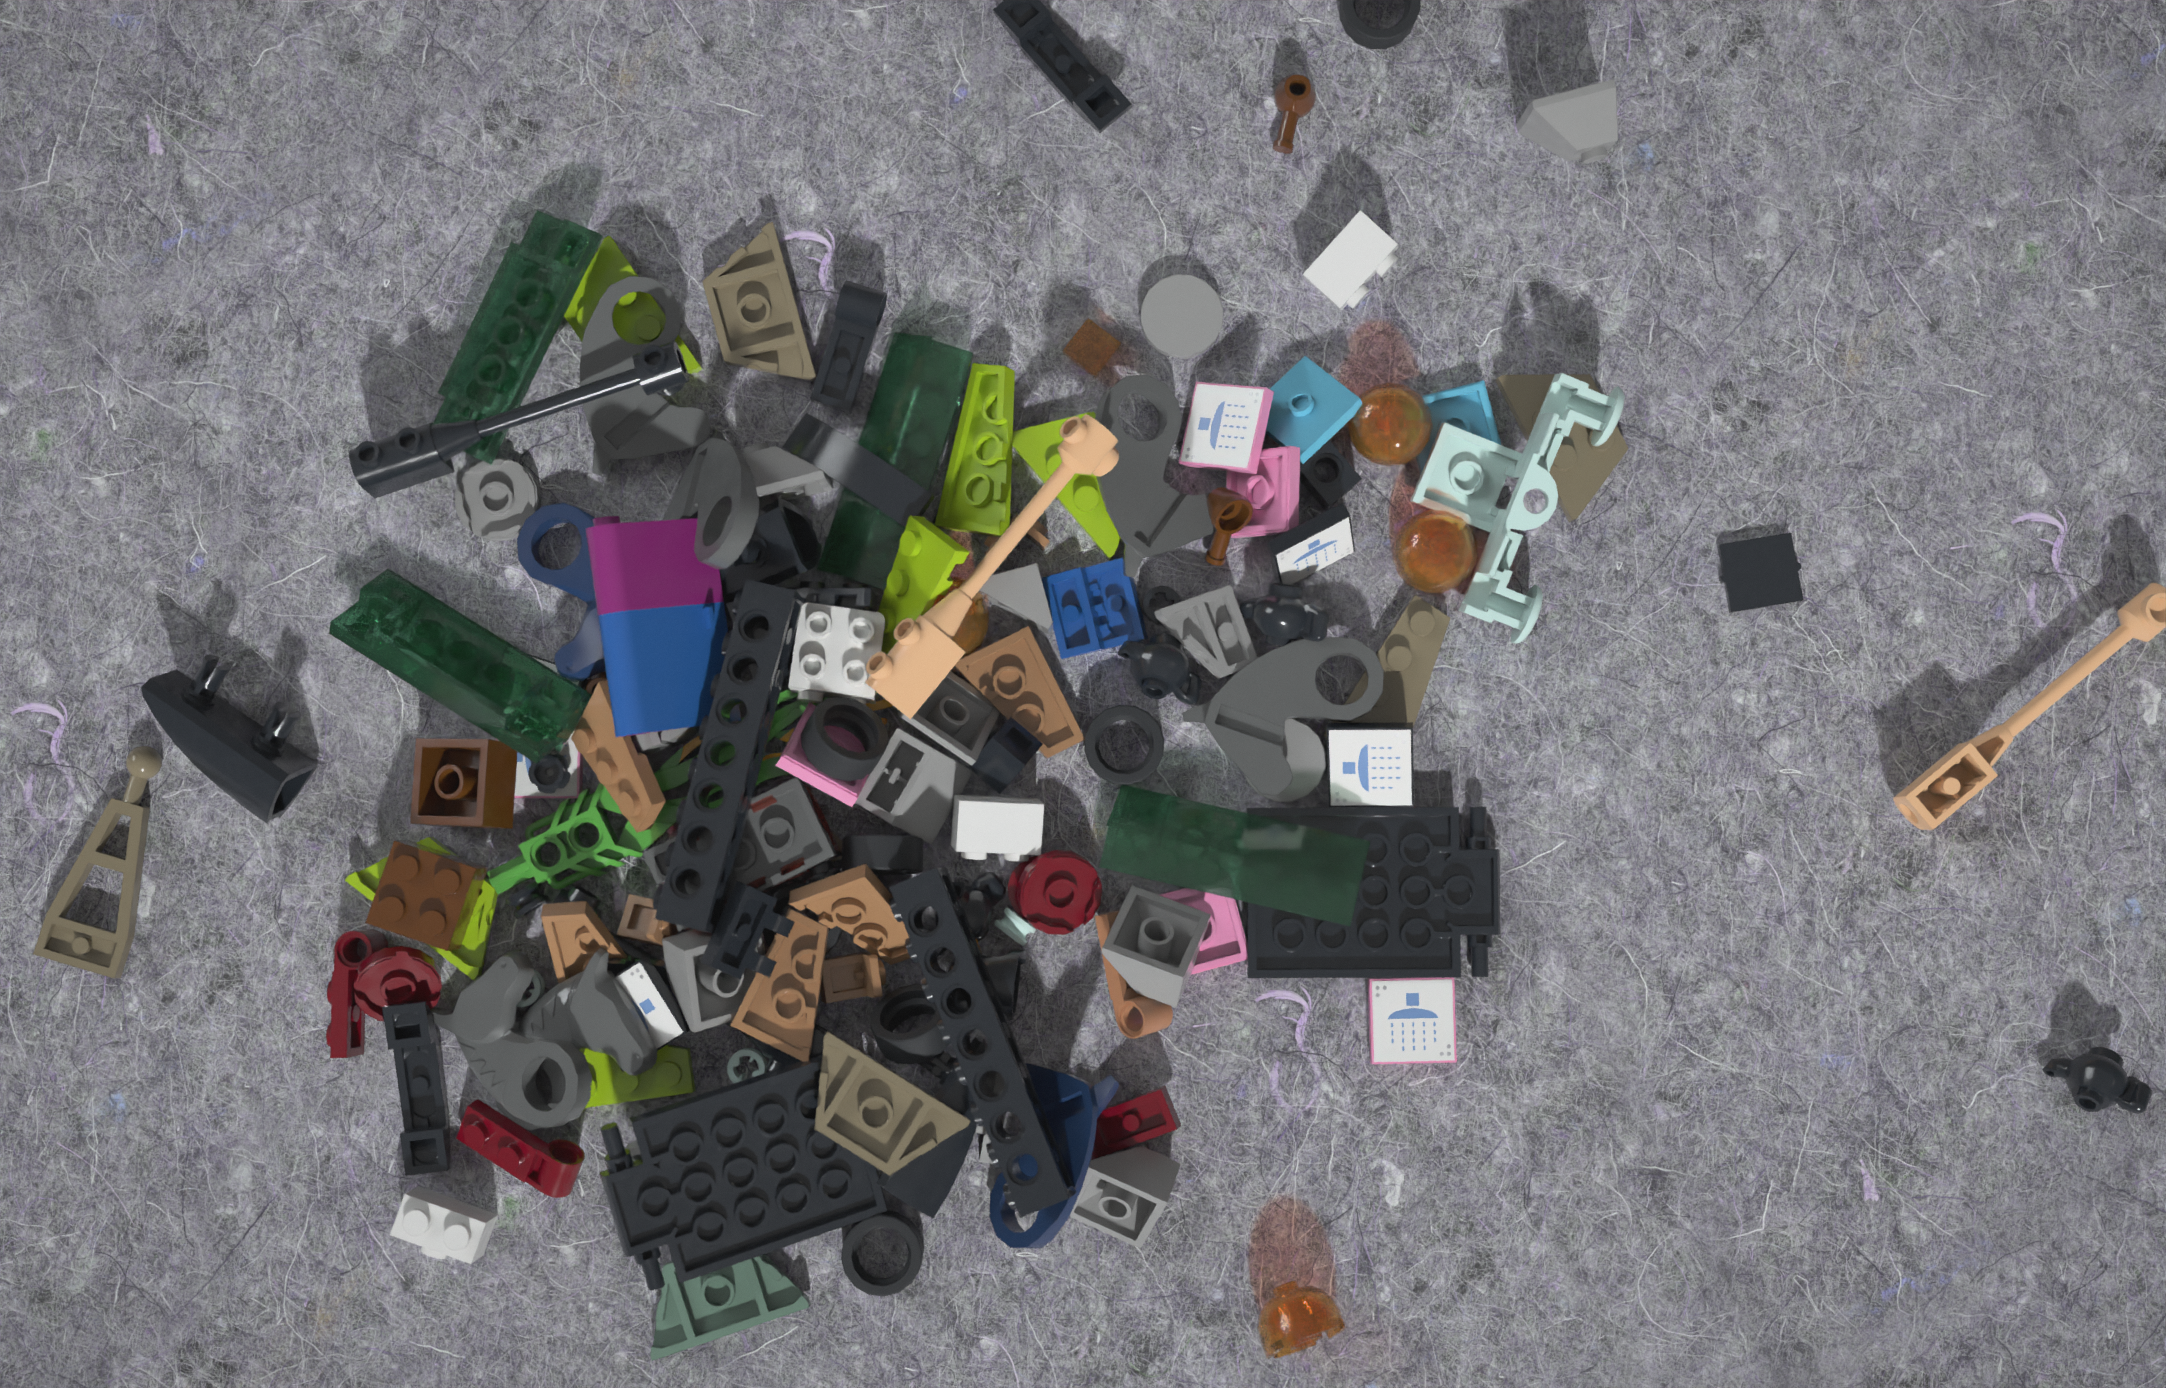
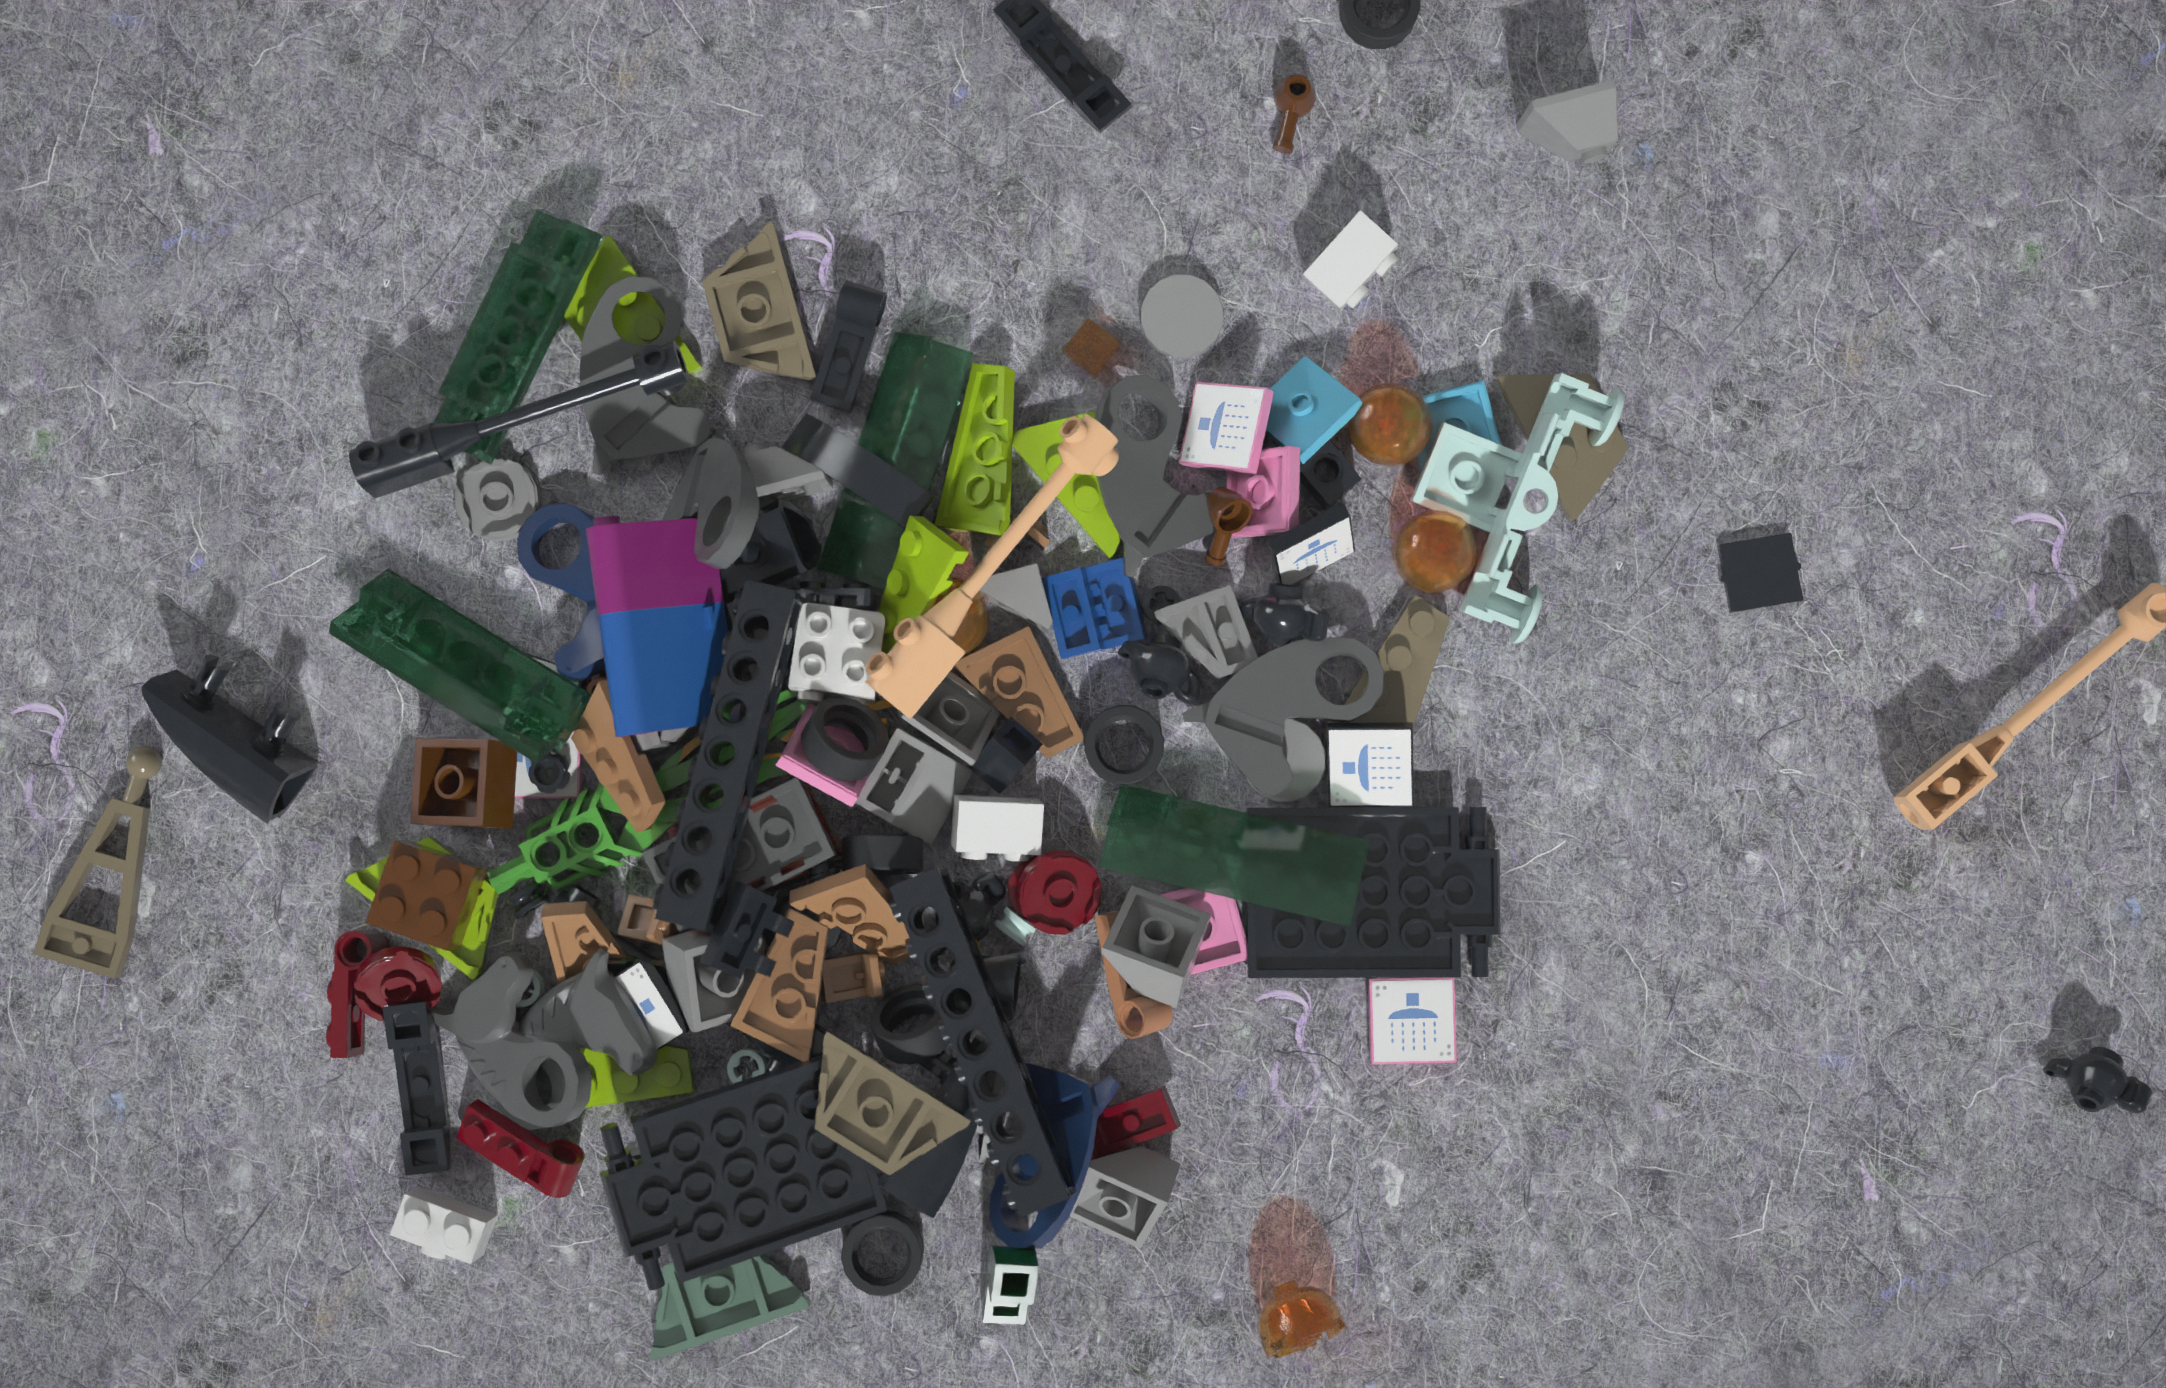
none -> brick [982,1245,1039,1325]

